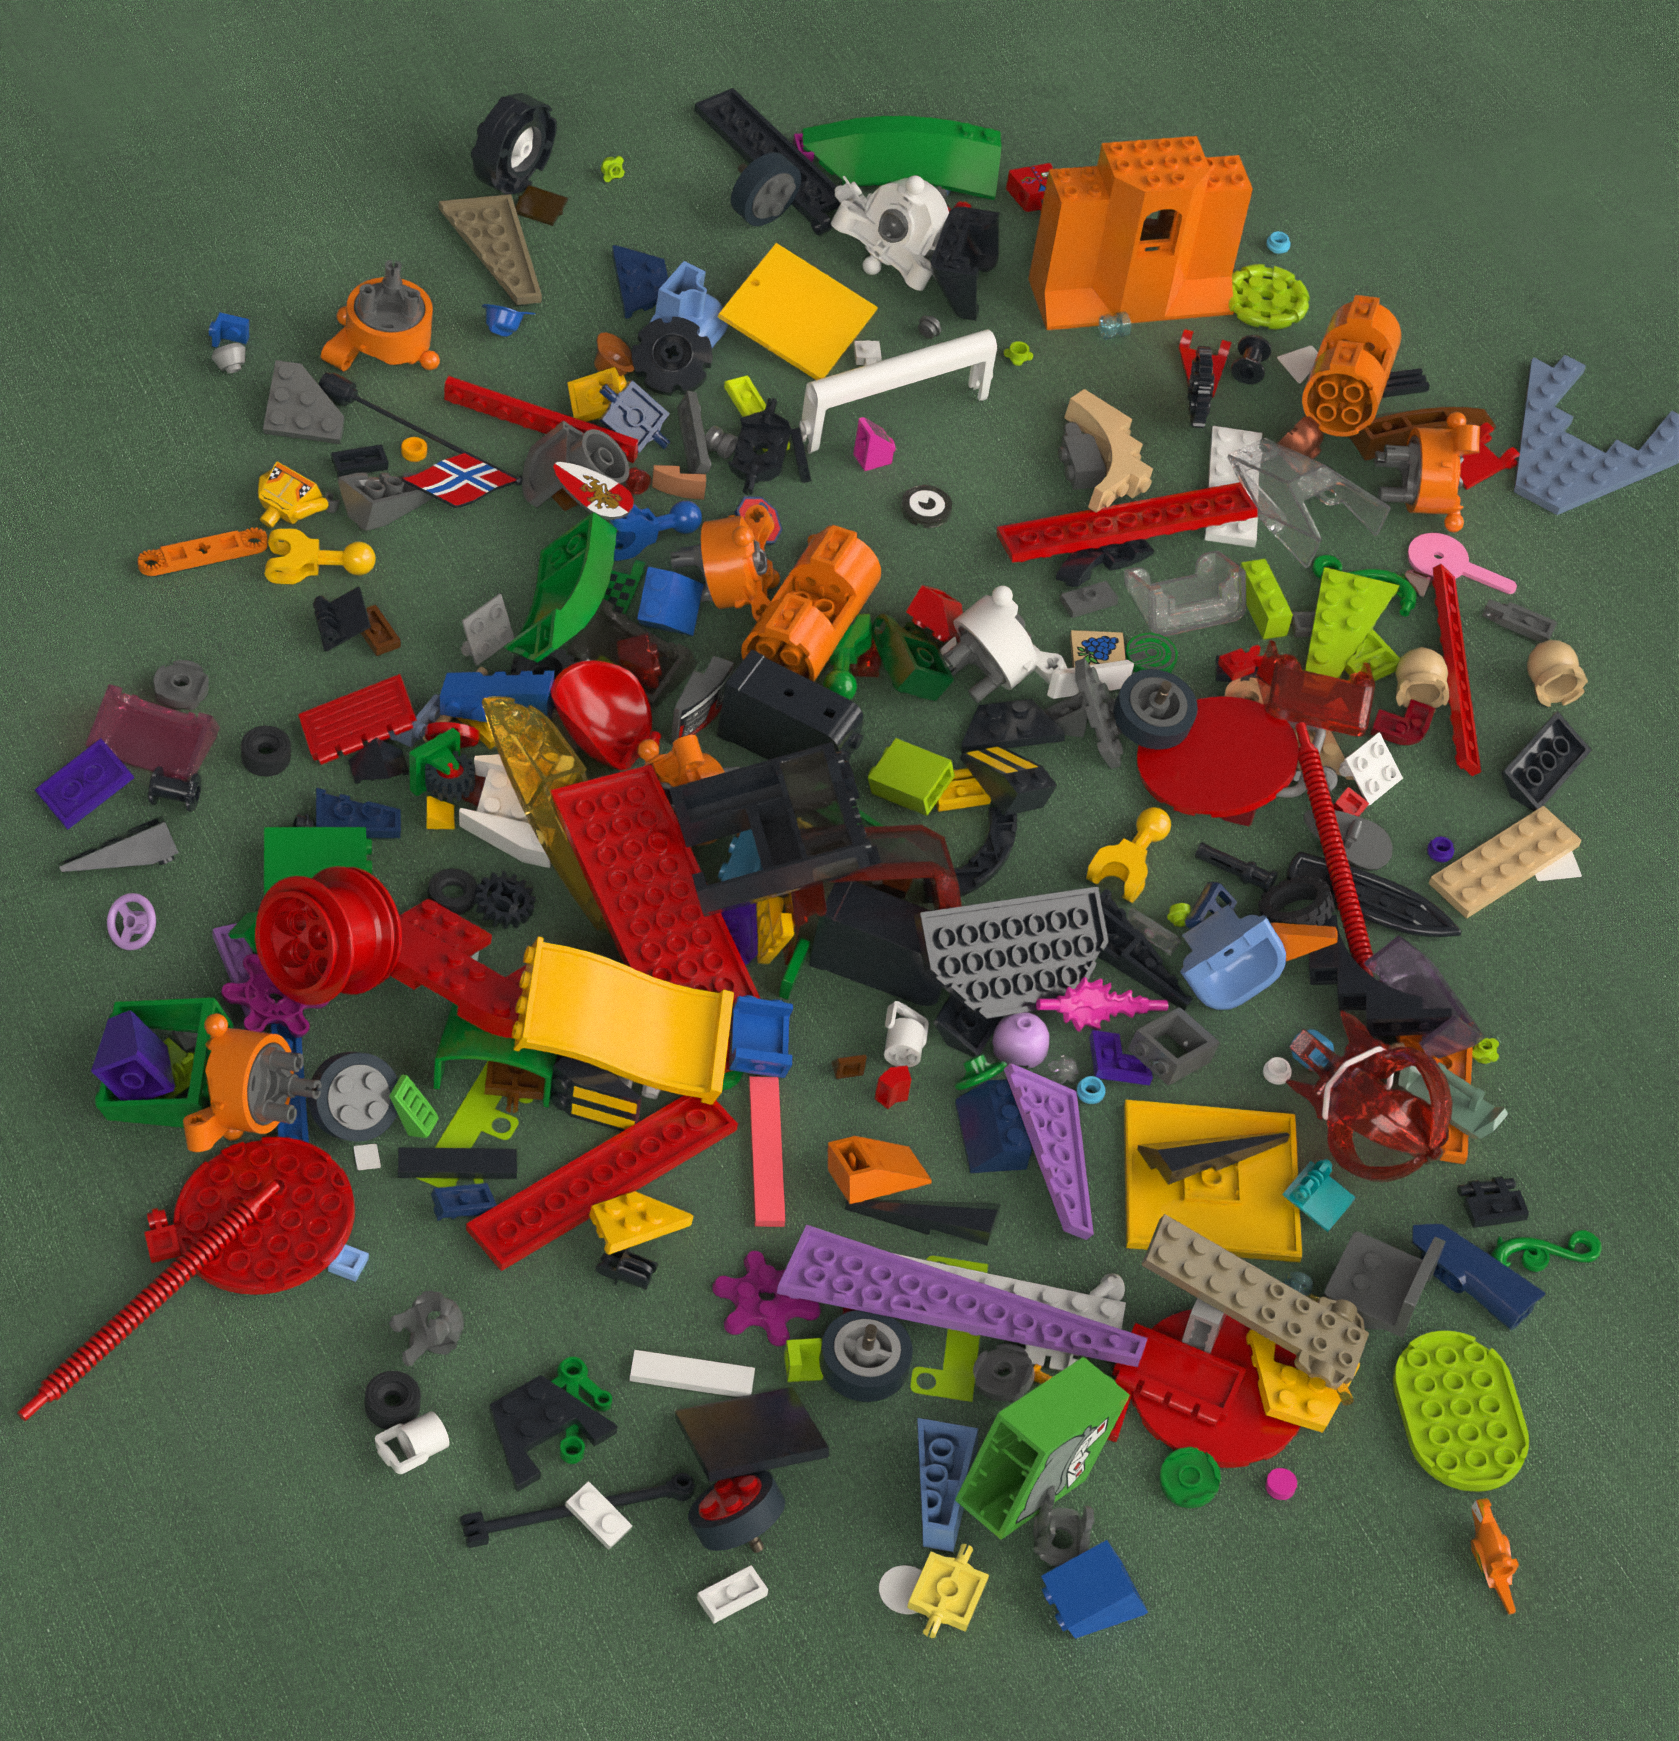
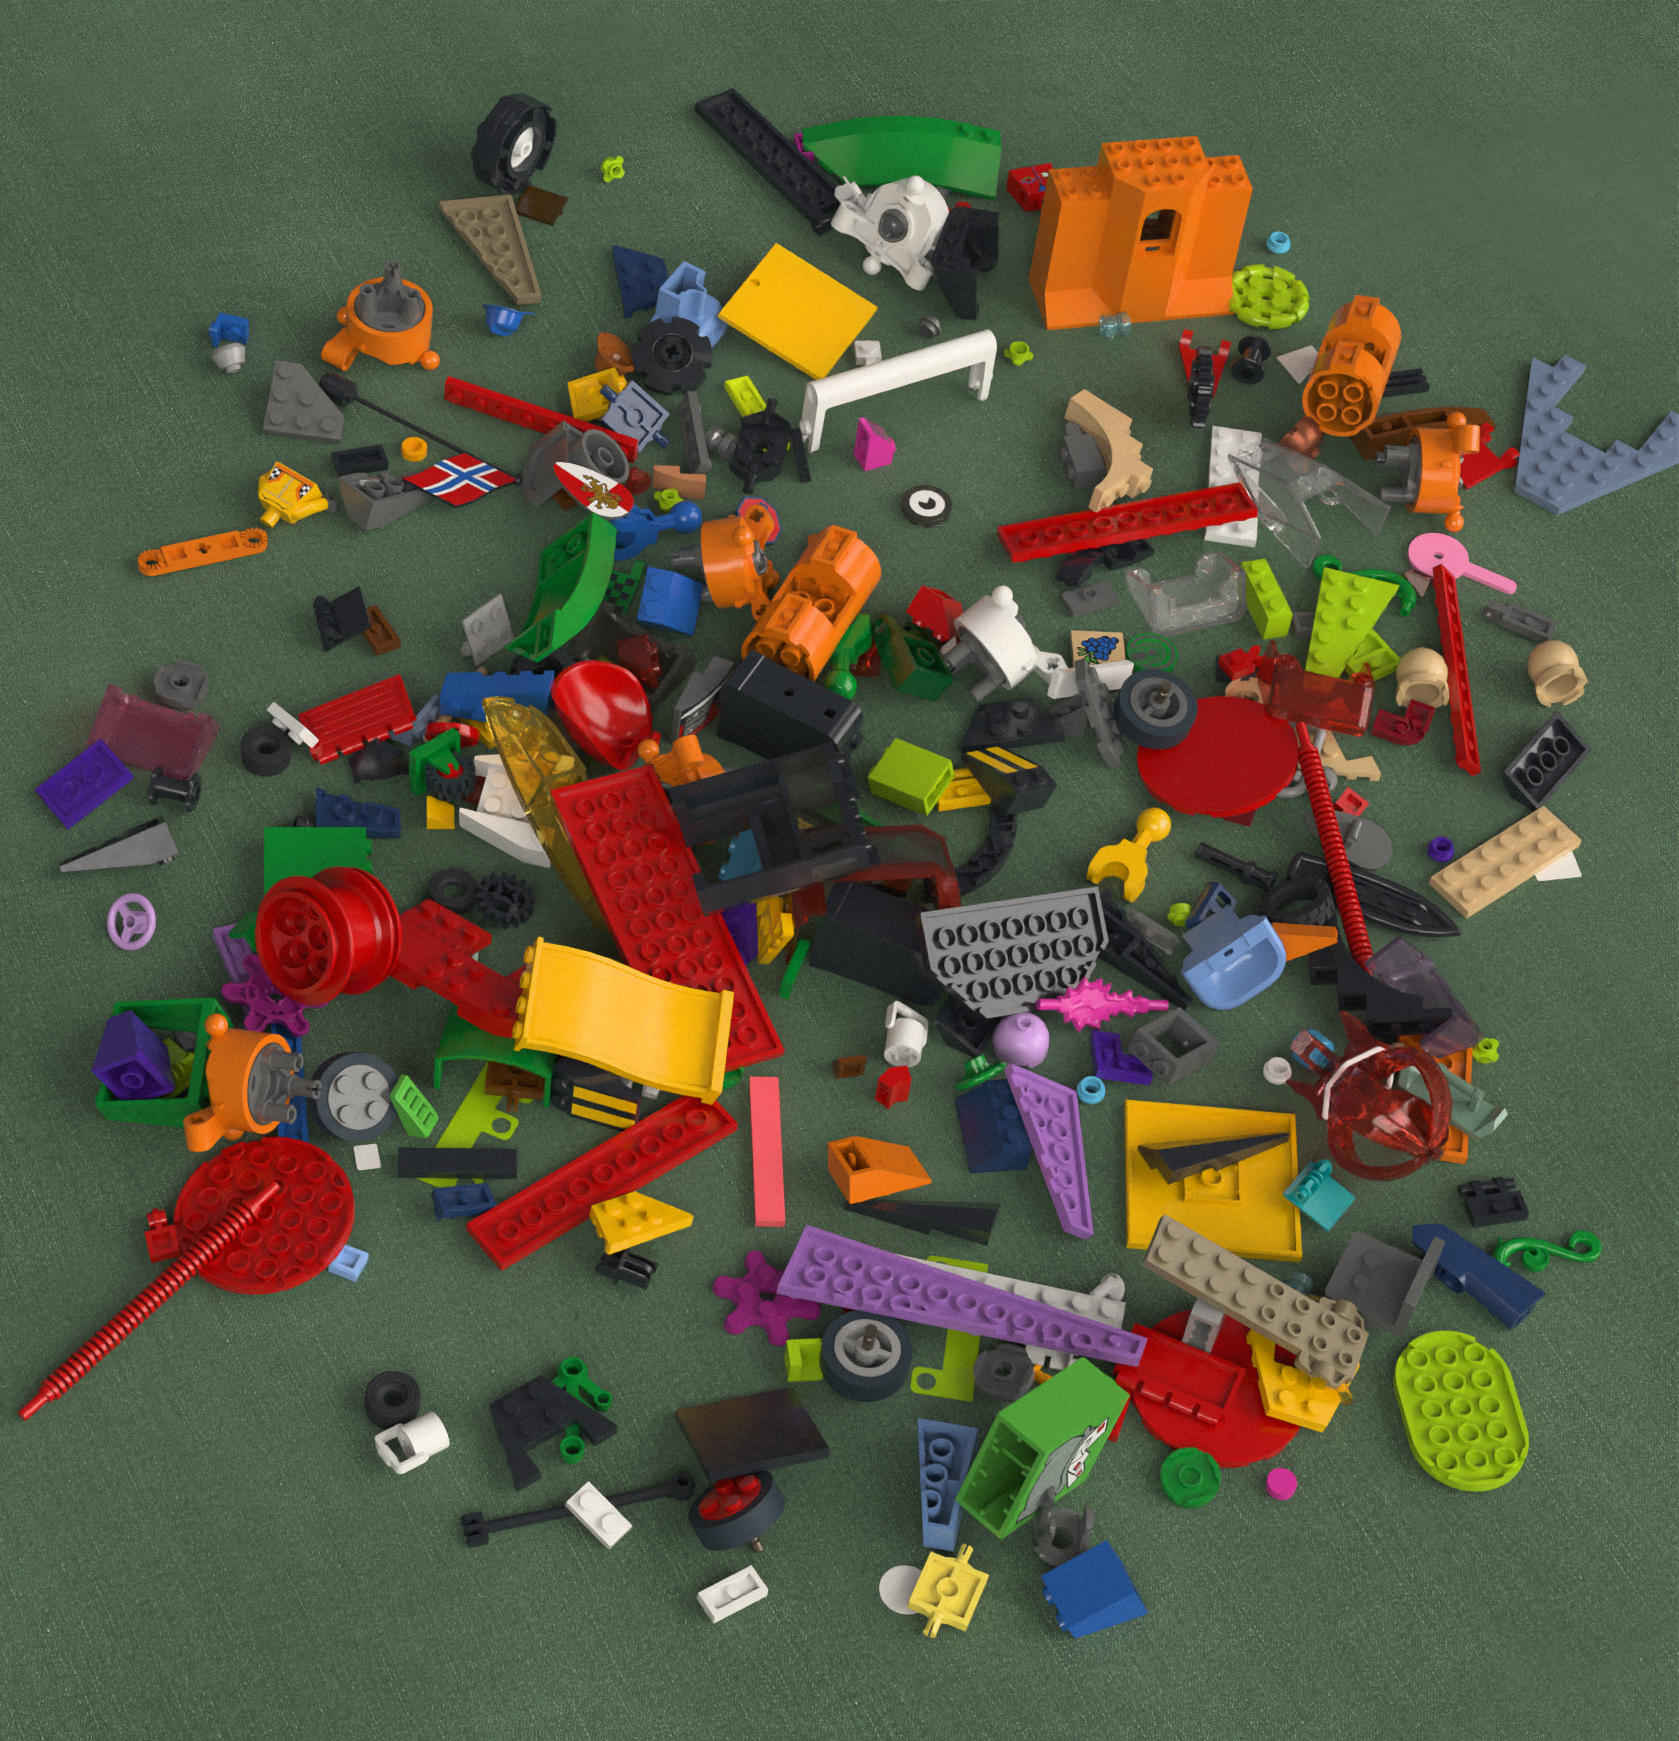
yellow piece [264,529,376,584] -> none
dark grey piece [389,1290,464,1366] -> none
white tile [630,1350,755,1398] -> none
blue panel [729,995,793,1078] -> none
black wheel [731,152,801,226] -> none
clear plate [1048,1054,1079,1084] -> none
white hinge [1339,732,1403,805] -> none
orange animal [1471,1498,1519,1614] -> none
none -> white plate [267,702,319,748]
none -> lime plate [654,488,684,513]

